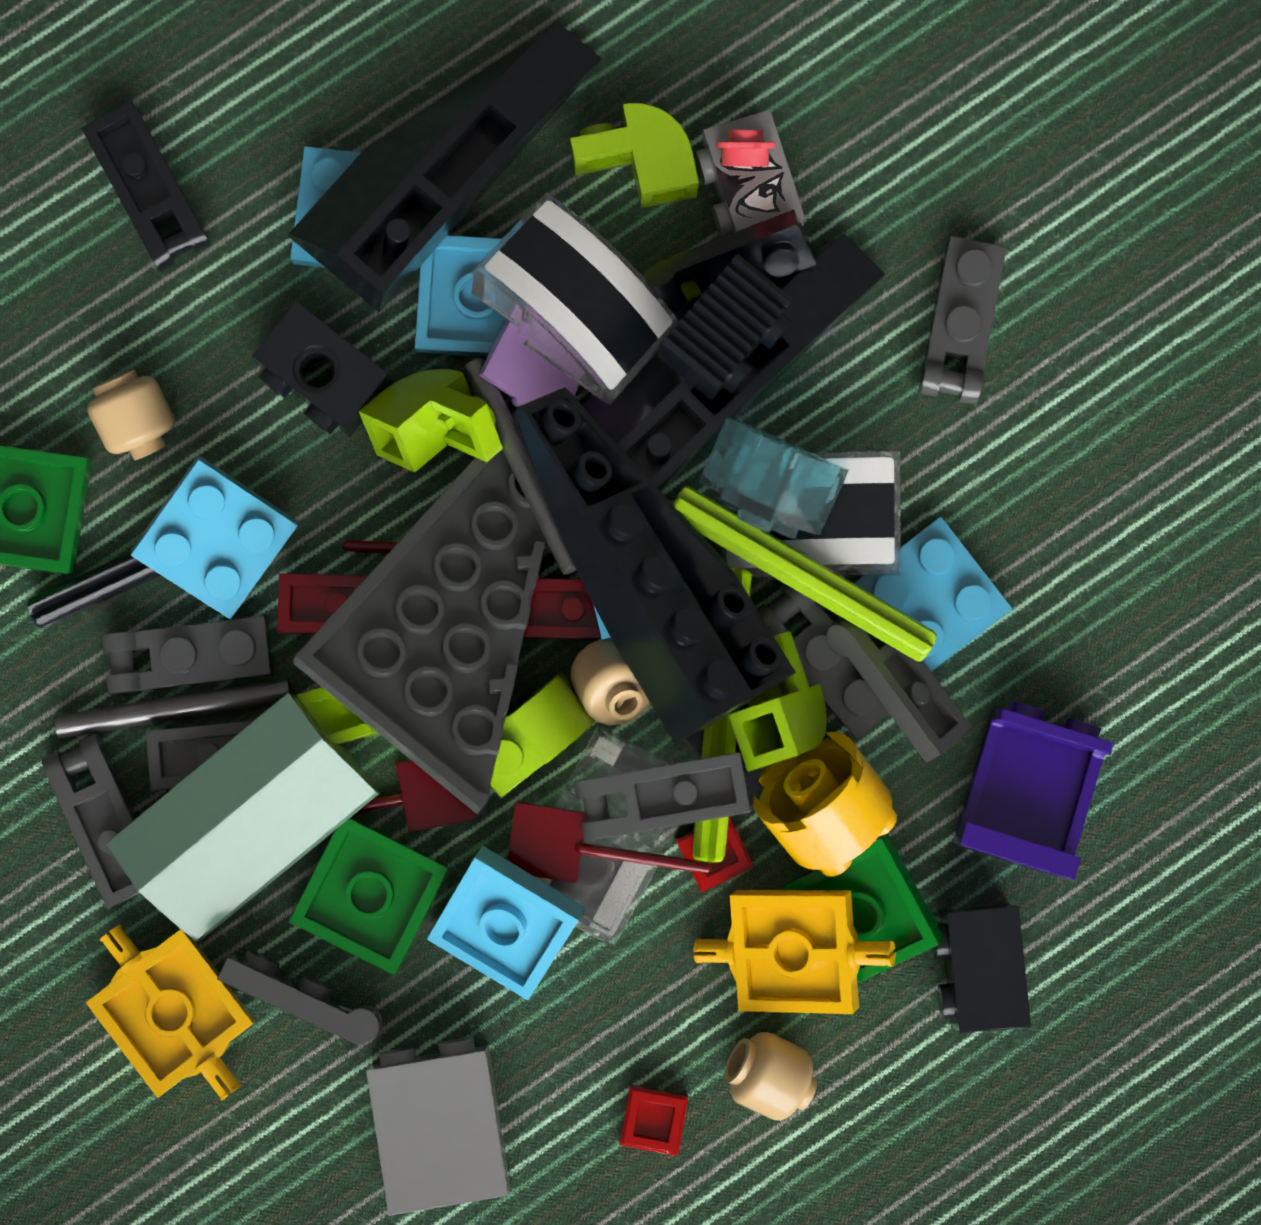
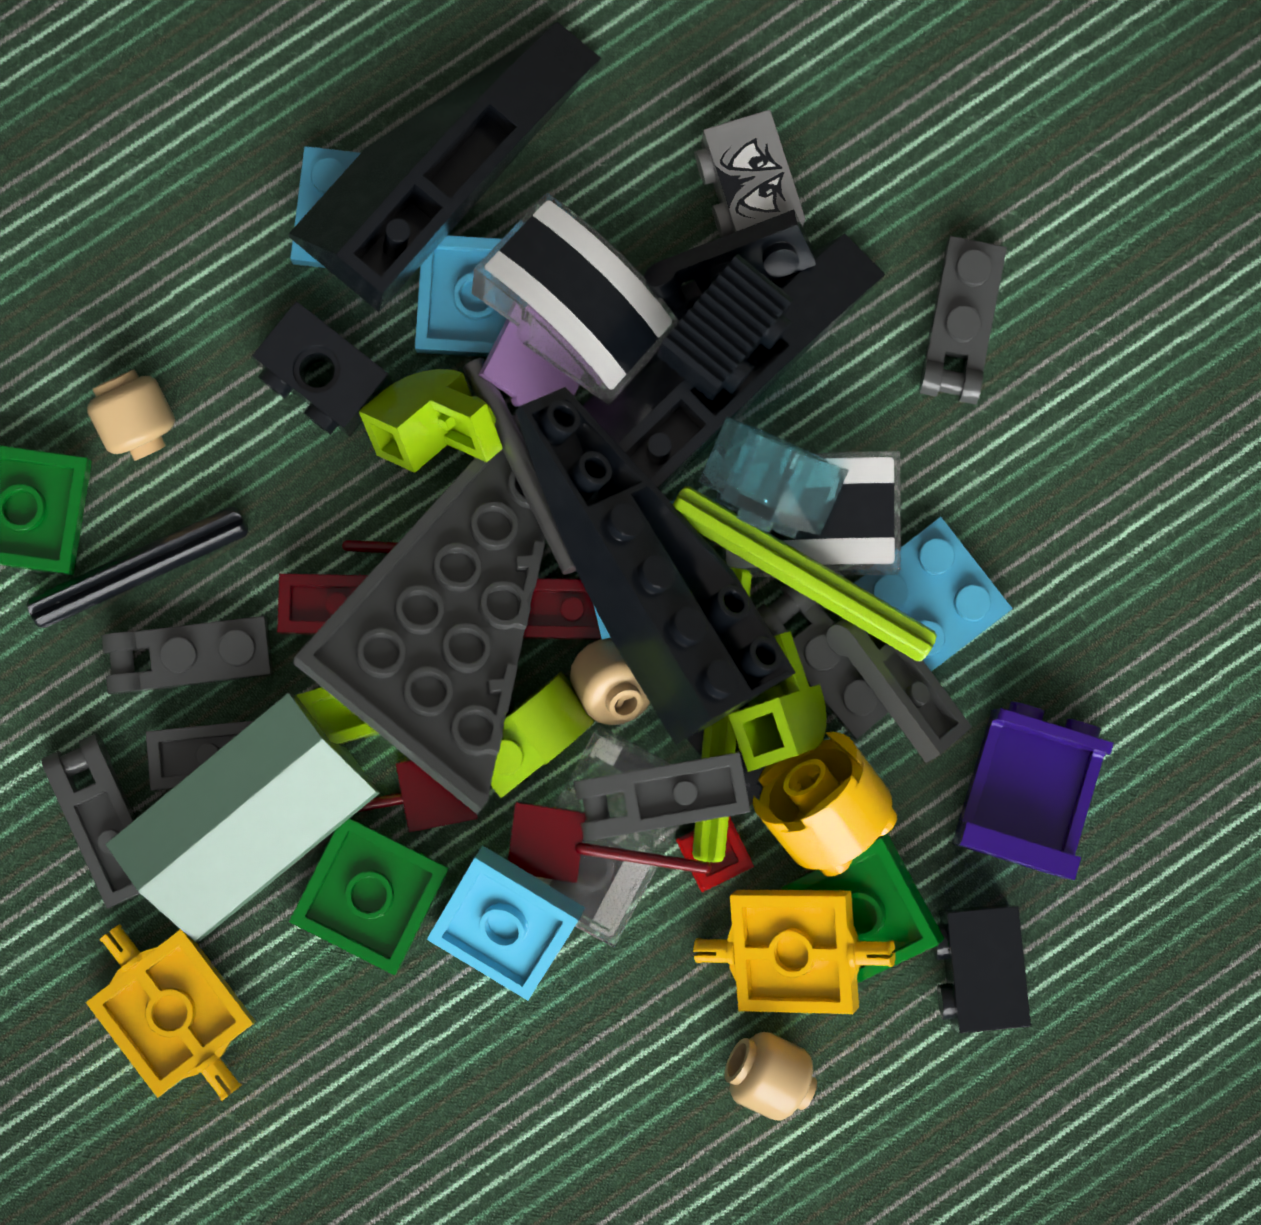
flat silver bar [55,678,292,738] -> none
black plate [81,101,211,272] -> none
medium azure plate [131,455,298,619] -> none
dark grey plate [217,950,384,1045] -> none
light grey brick [366,1037,511,1216] -> none
lime brick [570,103,699,208] -> none
red tile [619,1084,688,1156] -> none
coral plate [716,130,776,167] -> none

